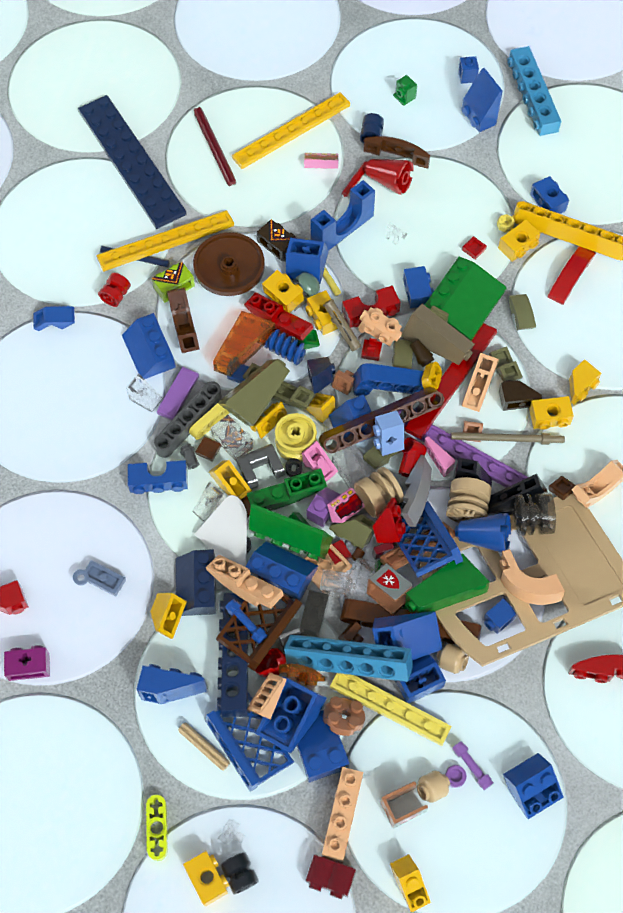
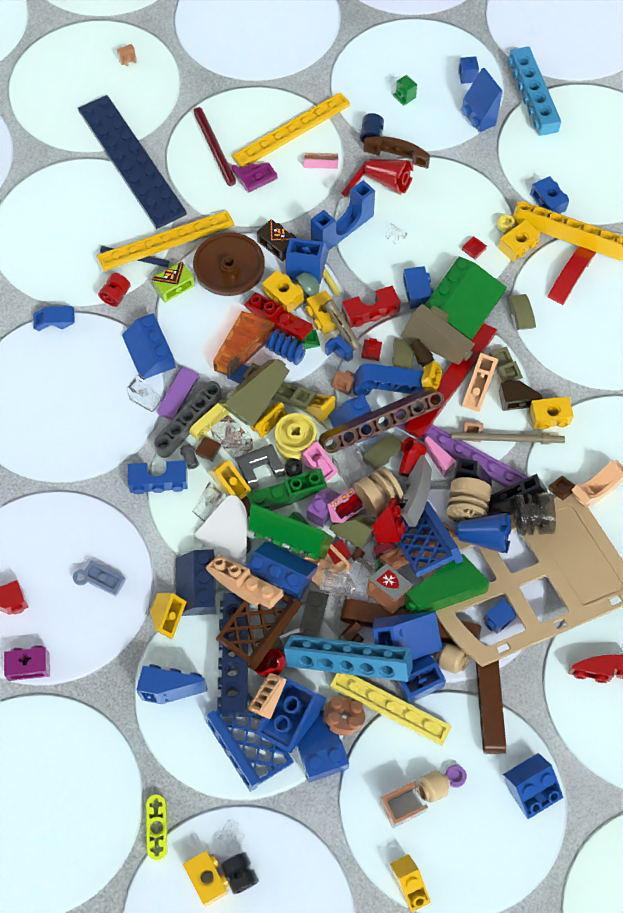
reddish brown arch [167,287,200,353] -> none
tan axle [178,722,230,771] -> none
blue bar [225,599,268,644] -> none
clear orange slope [279,664,325,686] -> none
dark red brick [305,854,356,900] -> none
dark blue slope [307,357,336,394] -> none
light nougat brick [322,767,364,863] -> none
light nougat brick [359,307,403,346] -> none
light blue brick [373,411,404,456] -> none
medium lavender bar [452,741,494,791] -> none
light nougat arch [499,549,565,605] -> none
yellow slope [569,359,602,405] -> none
none -> nougat tile [117,44,137,66]
none -> magenta wing [232,163,278,193]
none -> blue bracket [325,335,353,363]
none -> reddish brown beam [476,660,506,754]

